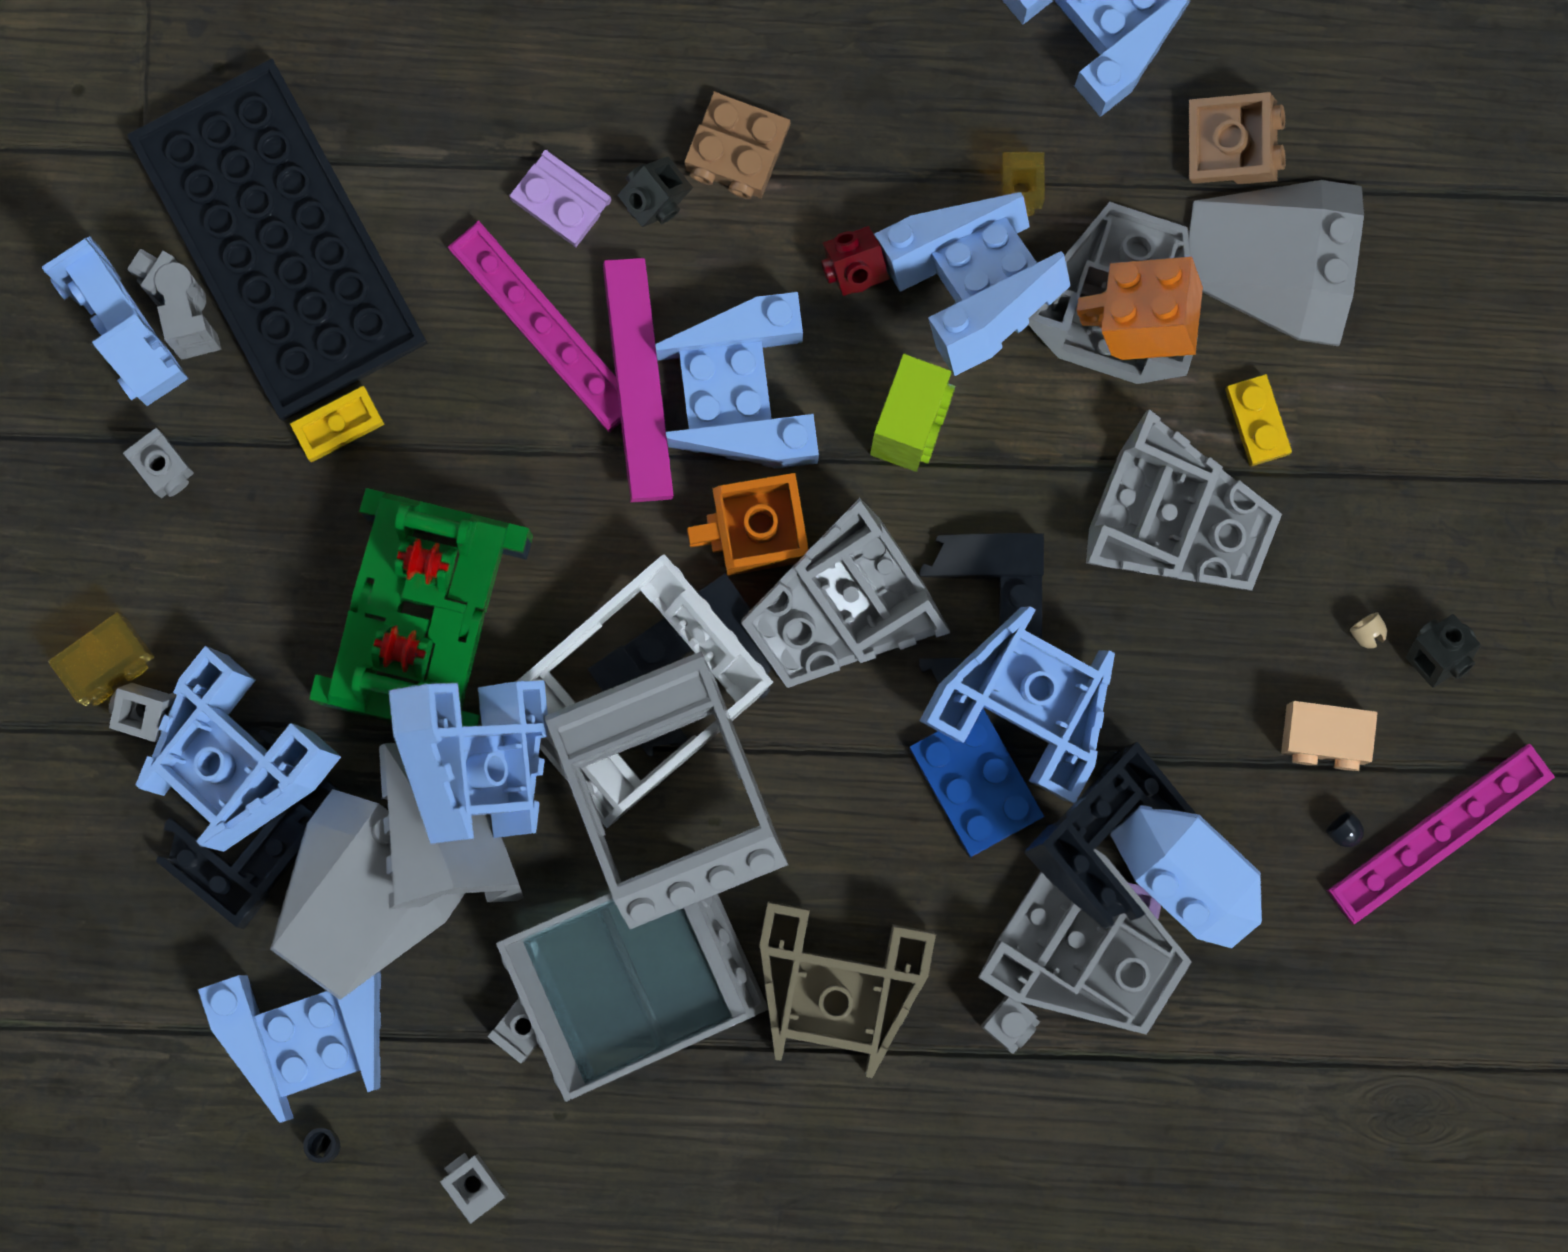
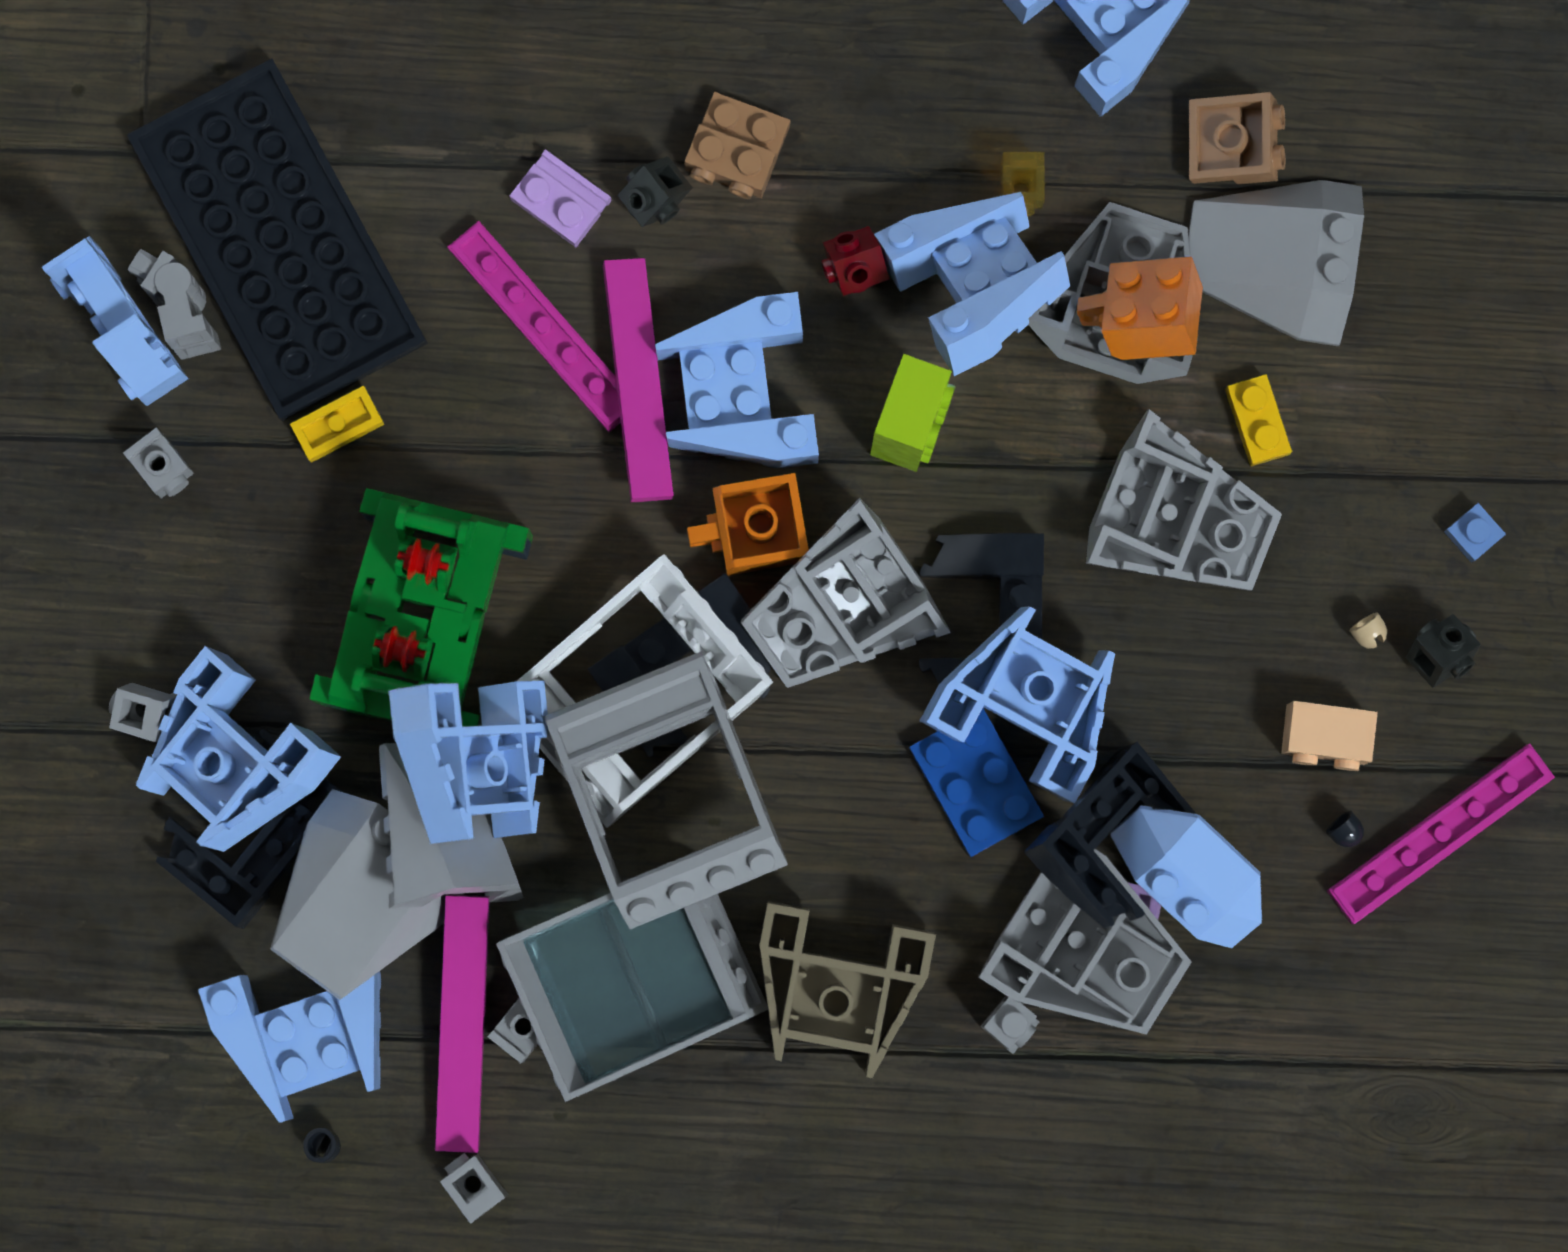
clear yellow brick [48,612,154,706] -> none
none -> dark pink tile [435,894,490,1153]
none -> medium blue plate [1444,503,1506,563]

